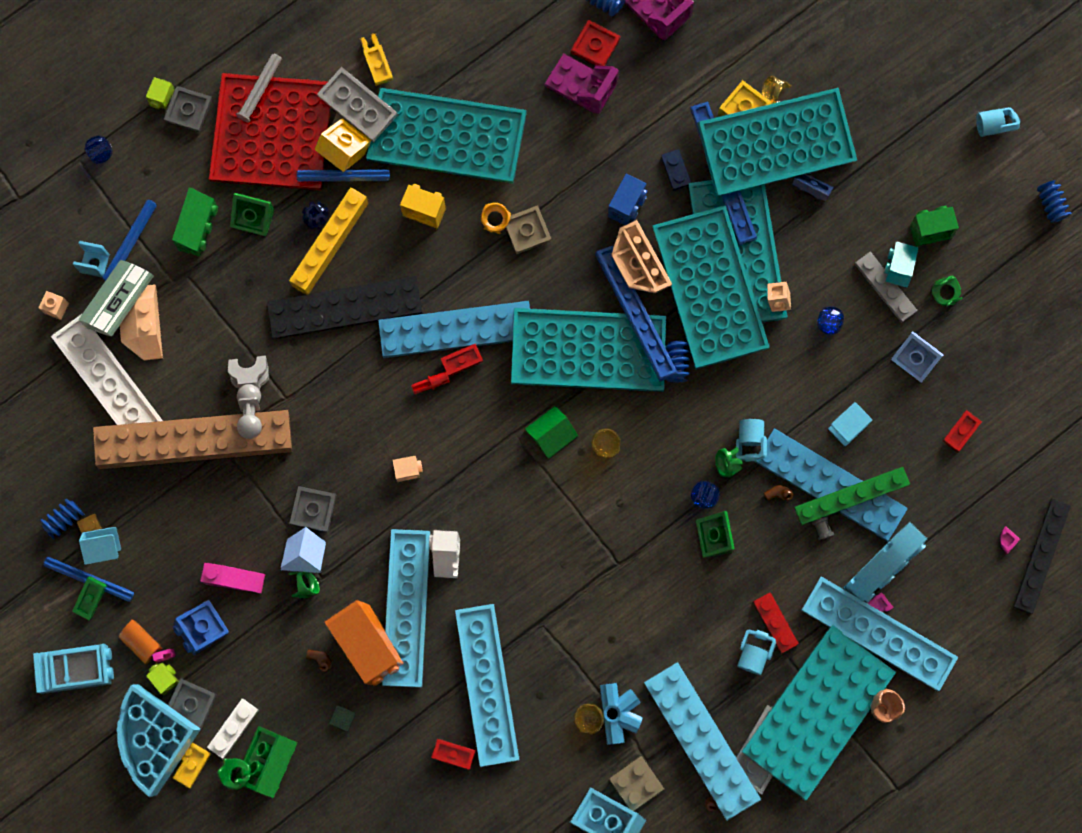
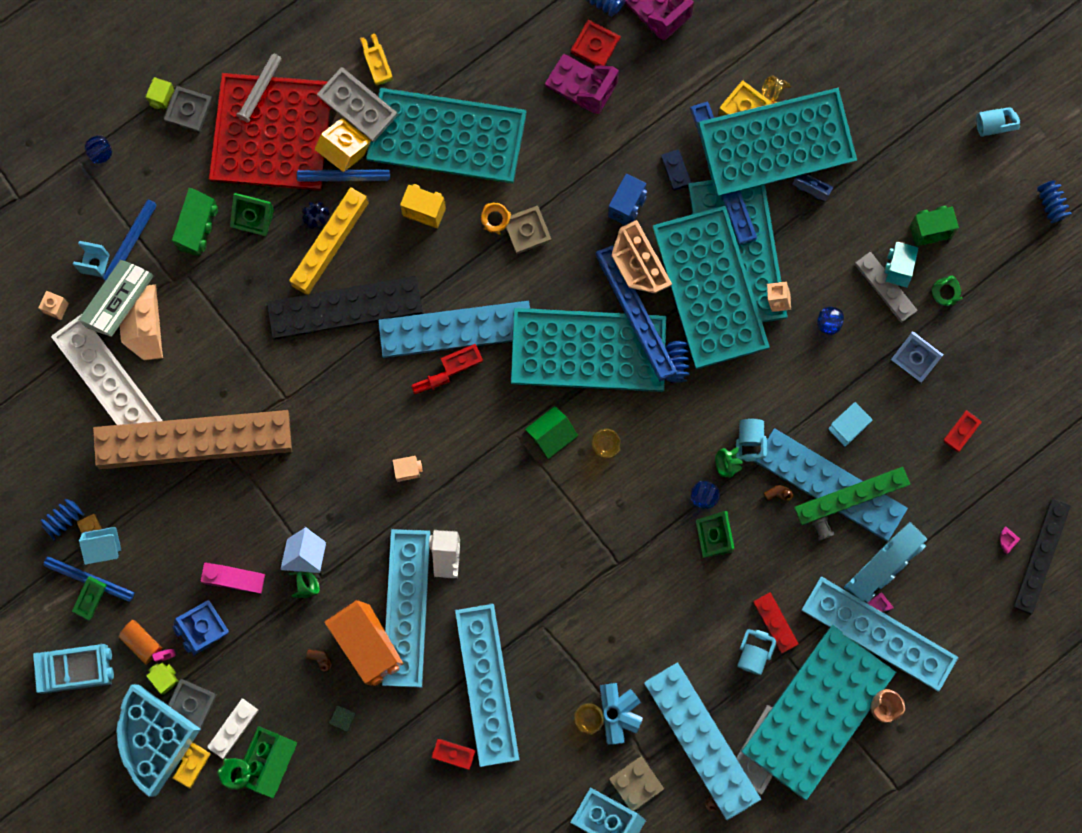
light grey piece [228,356,269,439] -> none
dark grey plate [289,486,337,532] -> none

